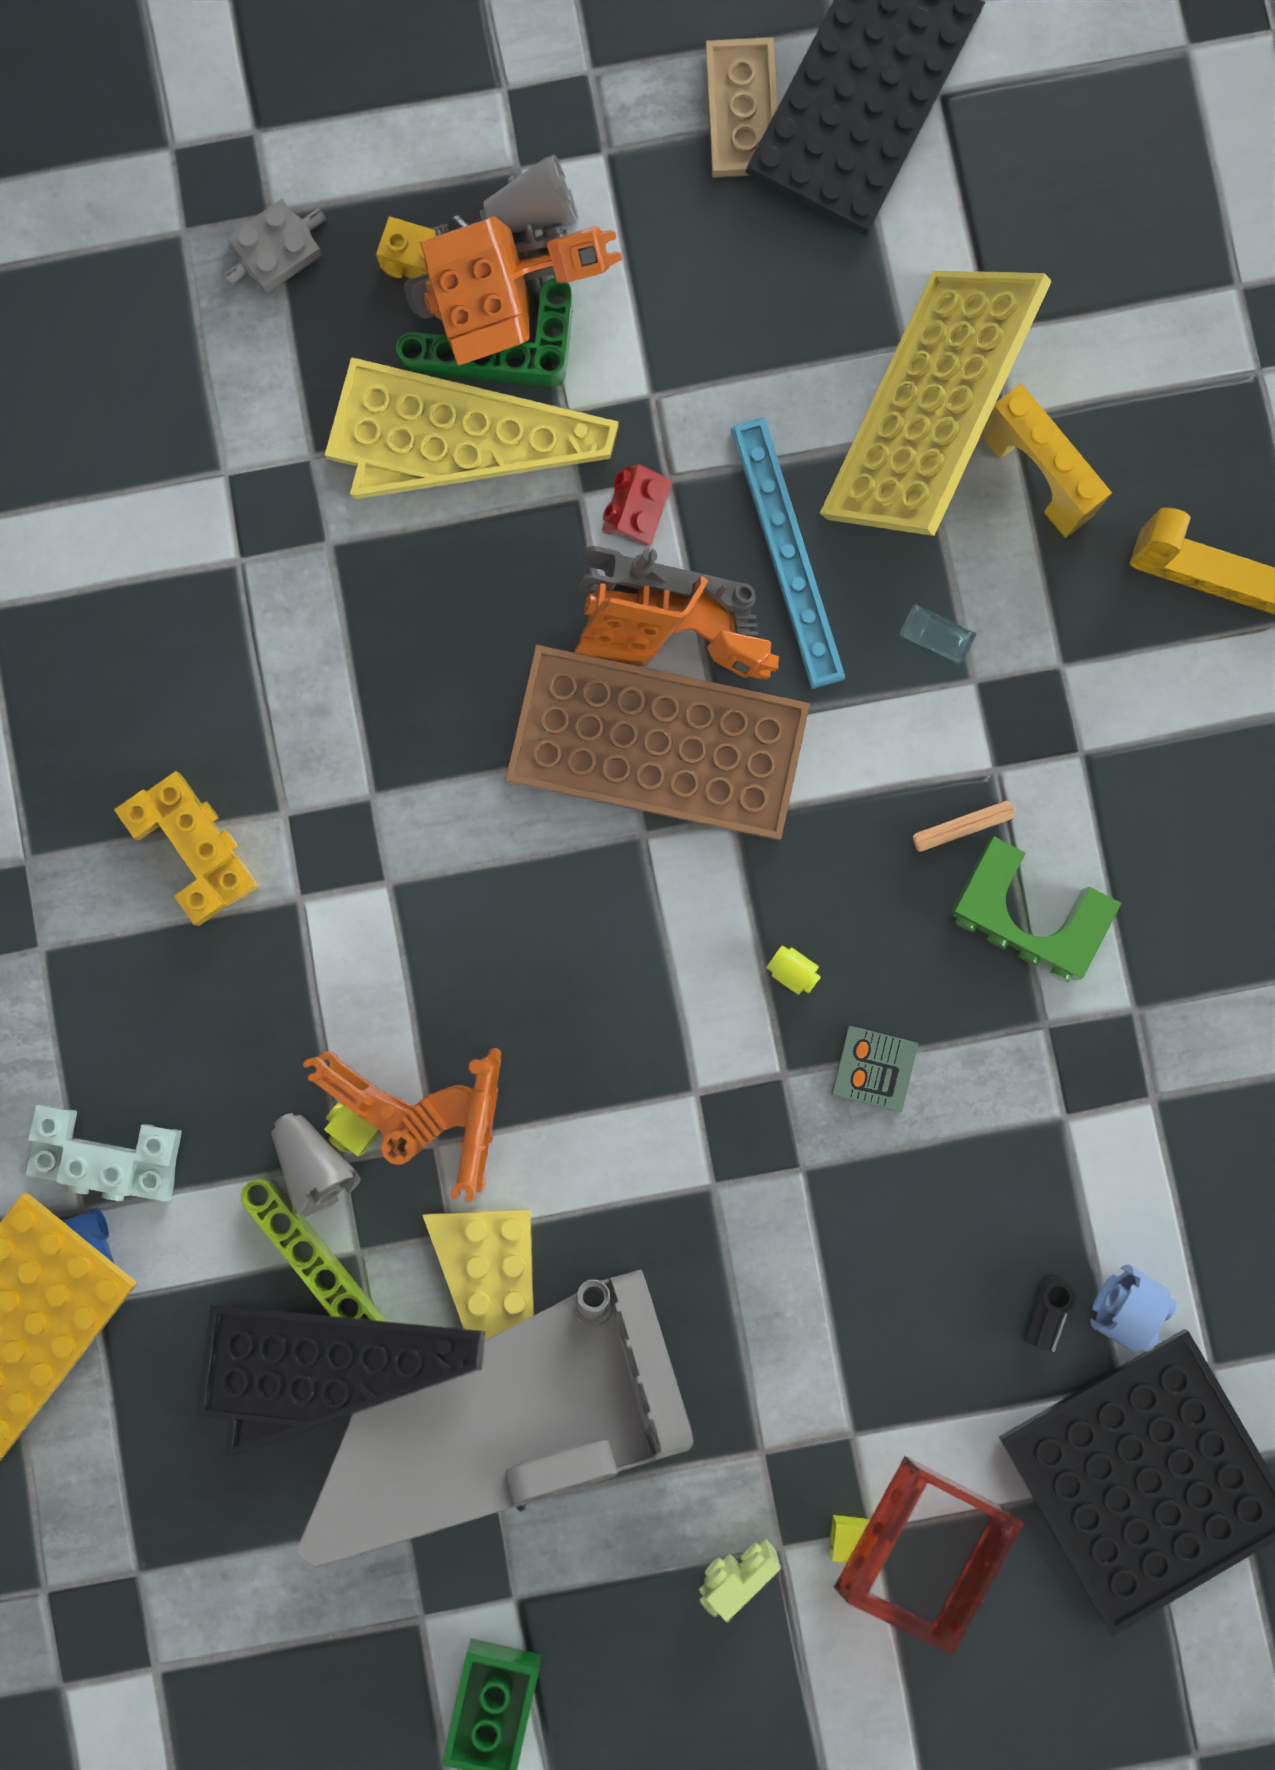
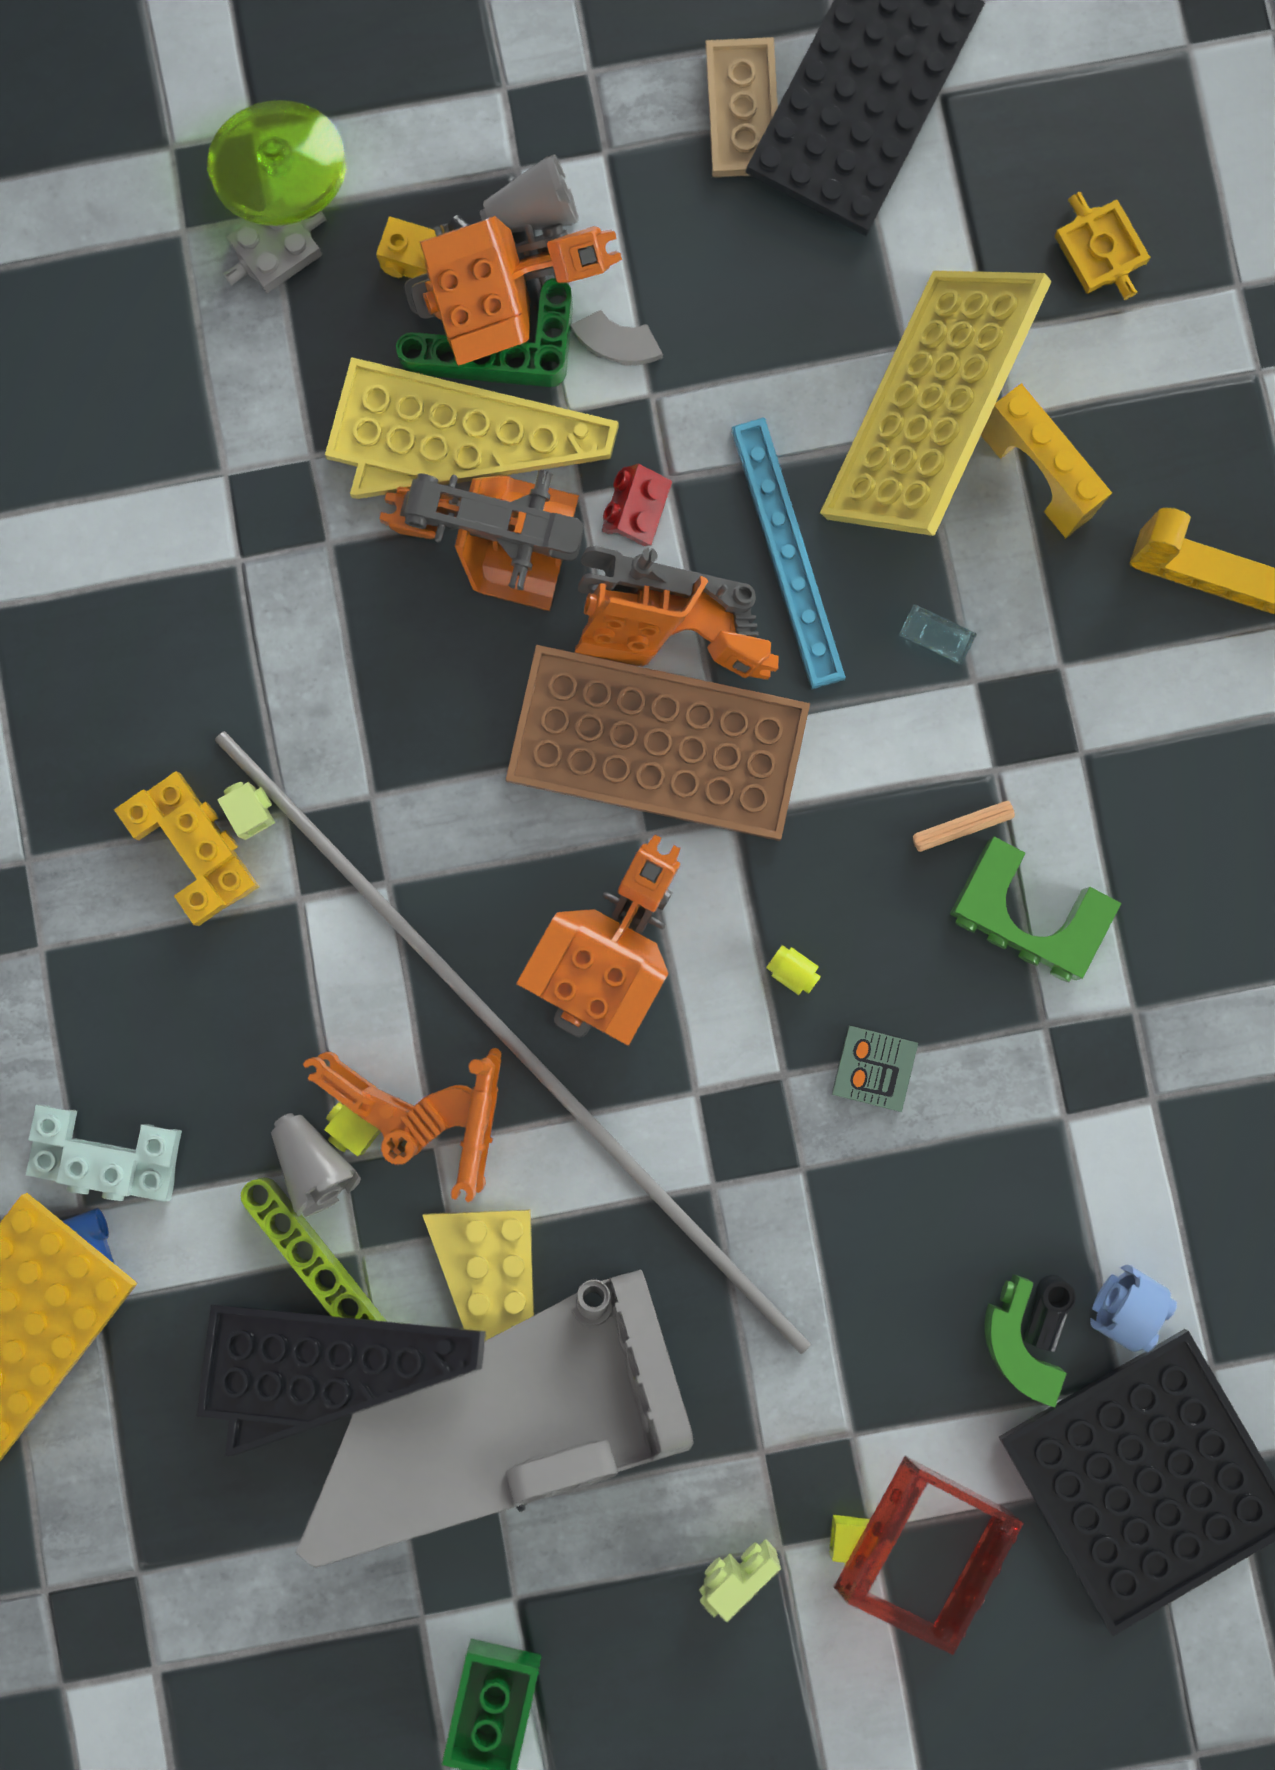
none -> clear neon green dish [207,100,346,226]
none -> light grey piece [215,731,811,1354]
none -> yellowish green brick [217,782,275,840]
none -> piece [379,470,584,611]
none -> orange piece [516,835,681,1046]
none -> light grey tile [570,310,663,365]
none -> bright green arch [985,1274,1066,1408]
none -> yellow plate [1054,192,1150,300]

